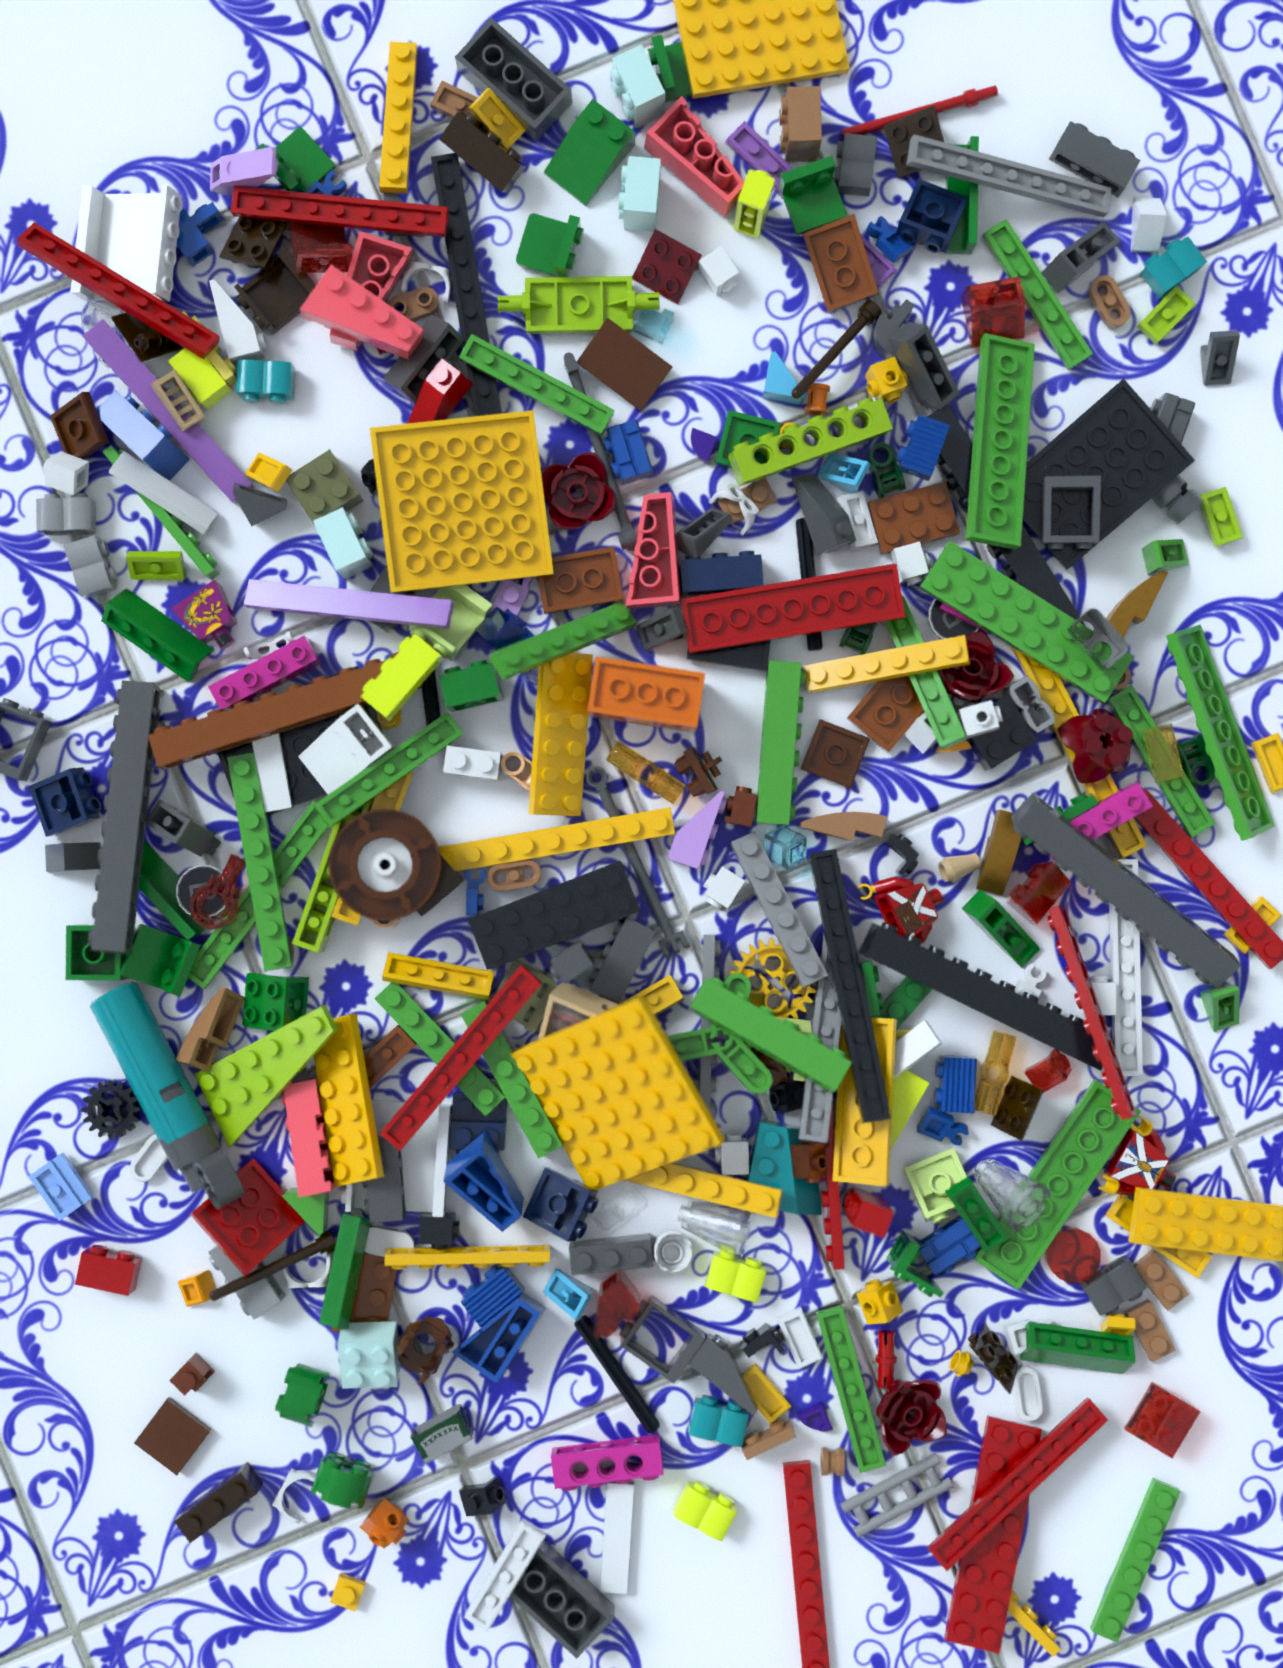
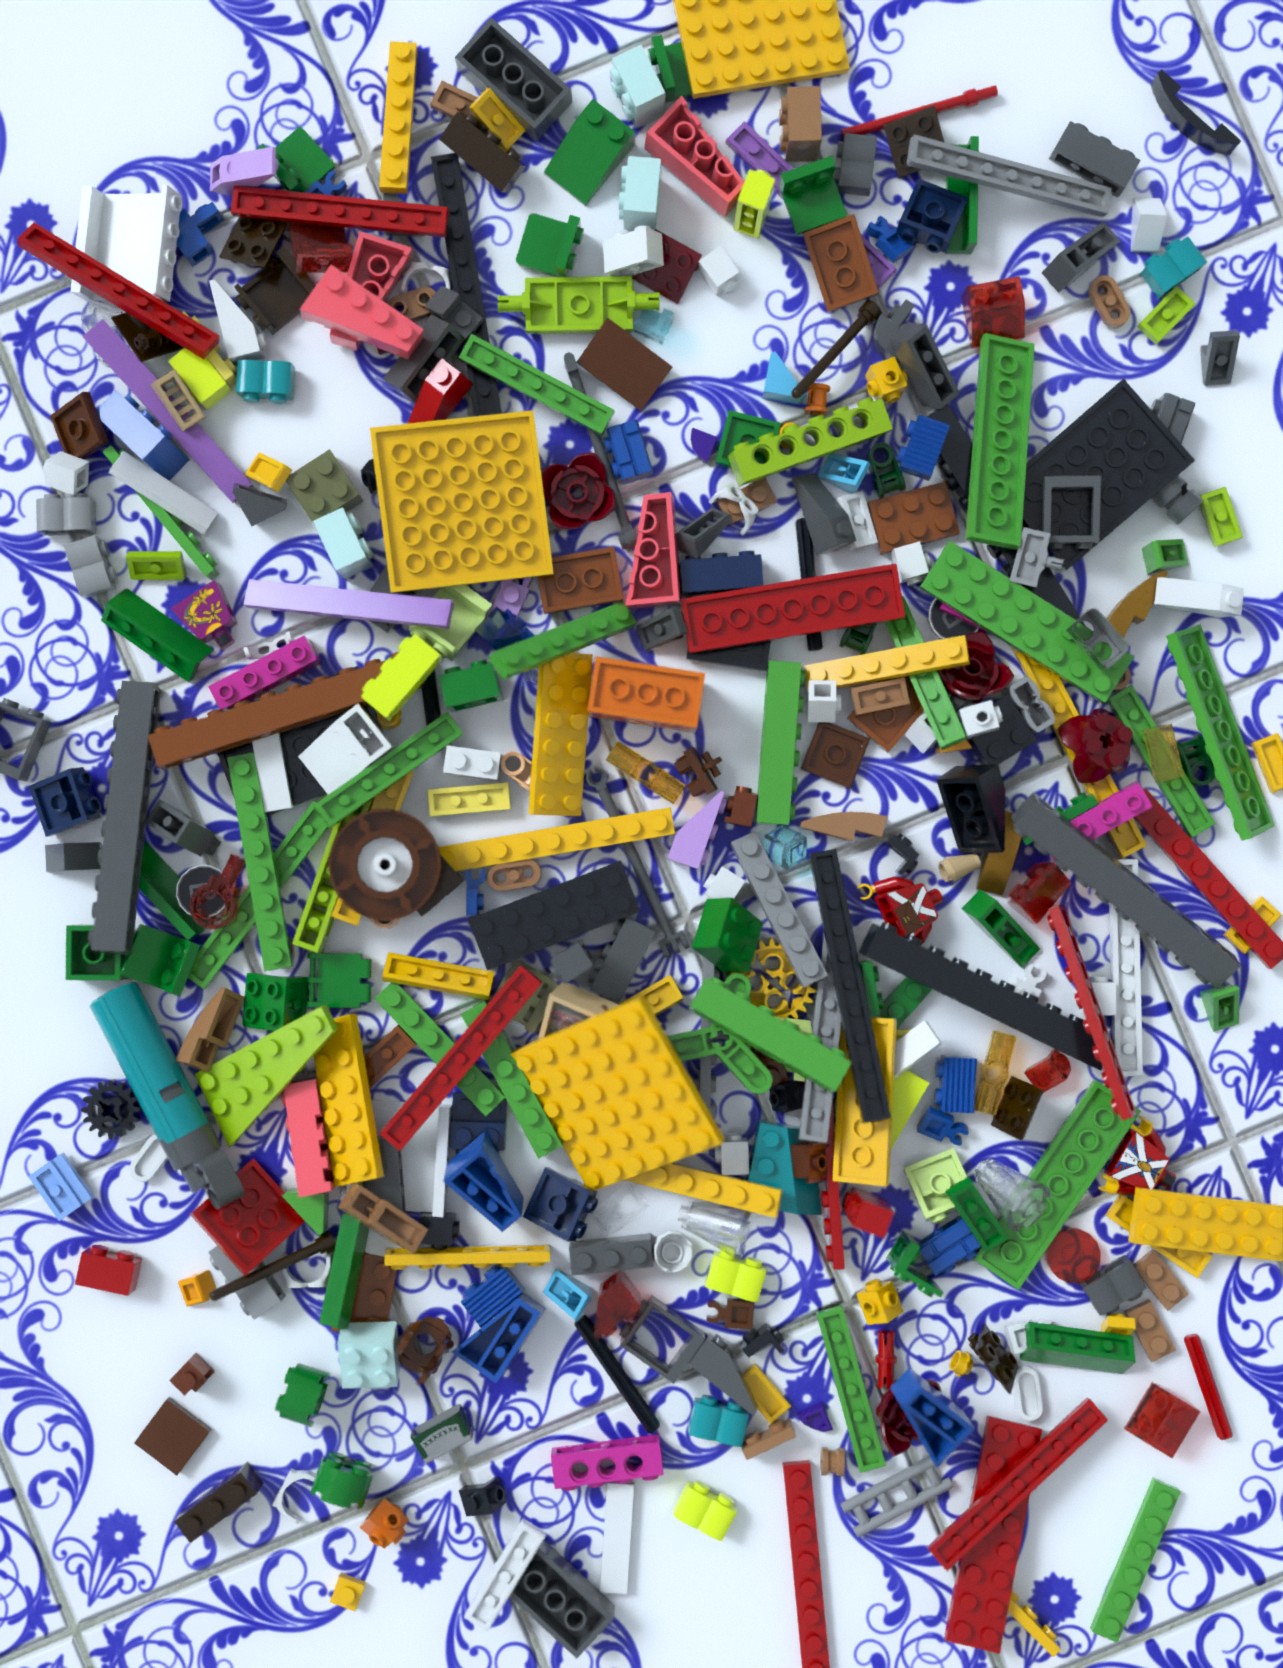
white tile [776,1306,823,1369] -> none
bright green plate [982,219,1093,371] -> none
none -> green plate [306,953,371,1008]
none -> medium nougat slope [338,1184,429,1254]
none -> dark grey slope [425,286,484,342]
none -> light yellow plate [427,782,511,817]
none -> white brick [603,226,664,276]
none -> green brick [692,897,763,972]
none -> reddish brown plate [706,1298,755,1330]
none -> white brick [808,680,841,723]
none -> medium nougat plate [850,677,910,716]
none -> blue wedge [890,1368,975,1468]
none -> black slope [936,764,1005,853]
none -> light grey plate [1009,527,1064,588]
none -> black slope [1151,69,1241,155]
none -> white slope [1154,577,1244,618]
none -> red axle [1184,1334,1233,1440]

